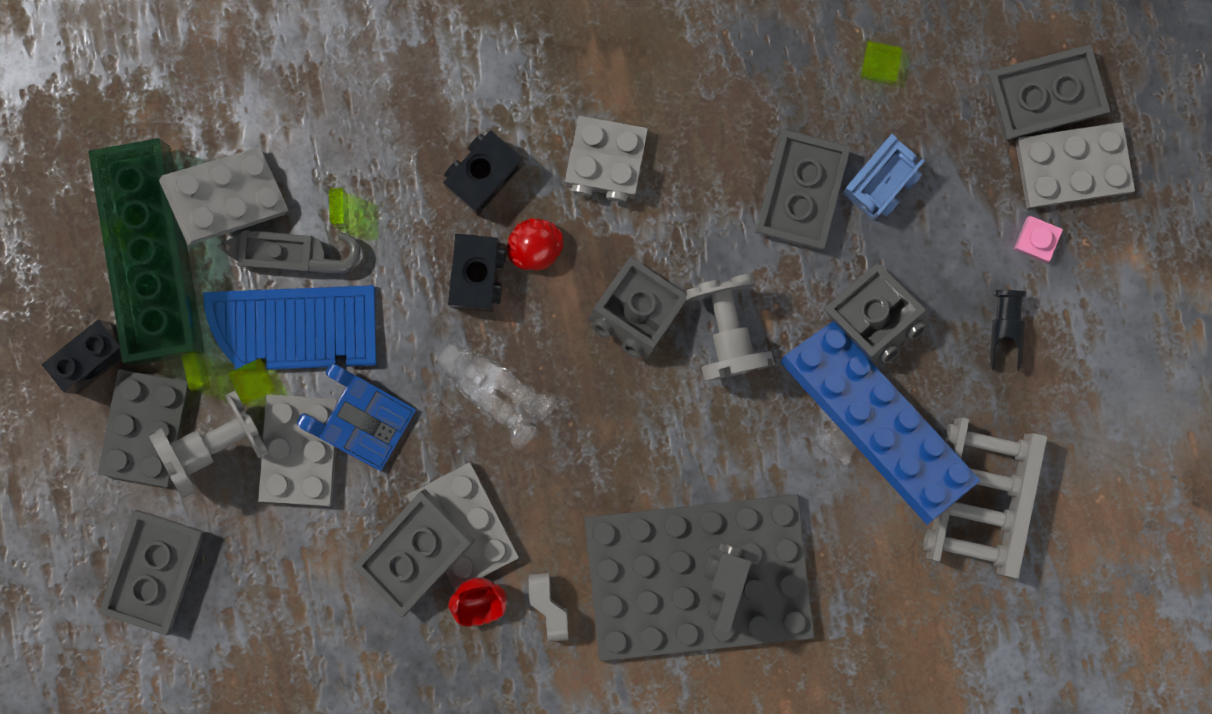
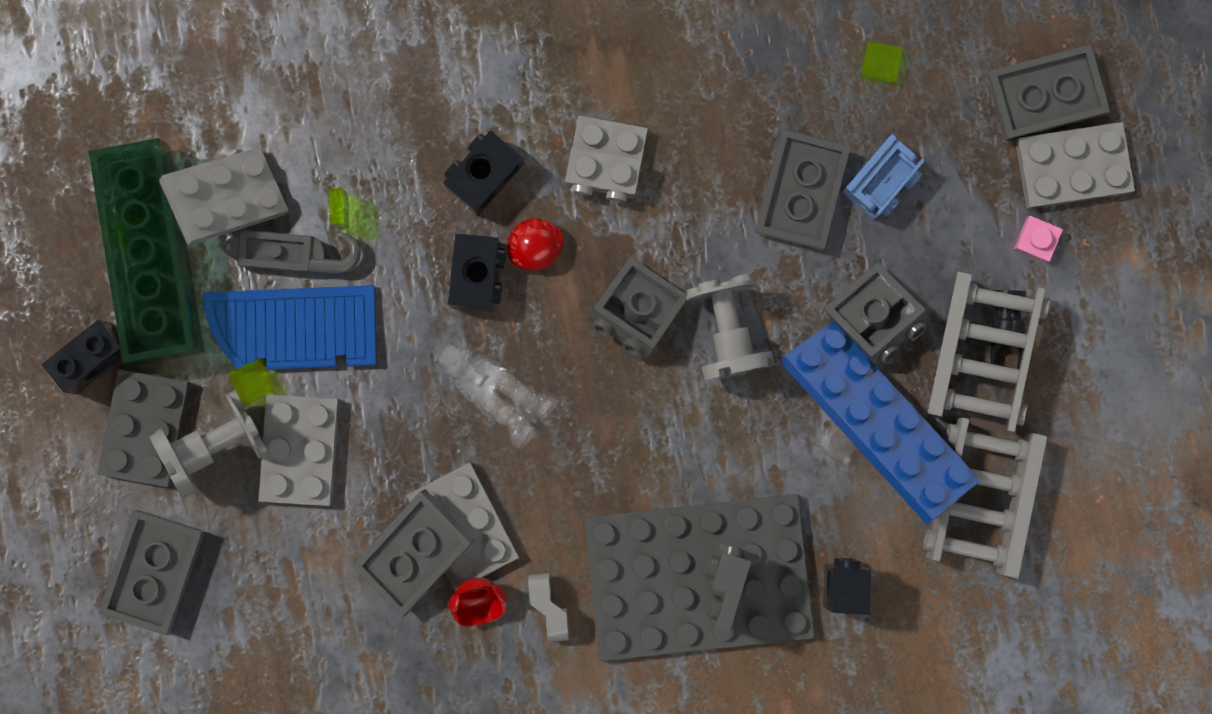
clear neon green tile [182,352,211,392] -> none
blue flag [296,363,416,472] -> none
none -> black brick [823,558,871,615]
none -> light grey fence [928,272,1050,432]

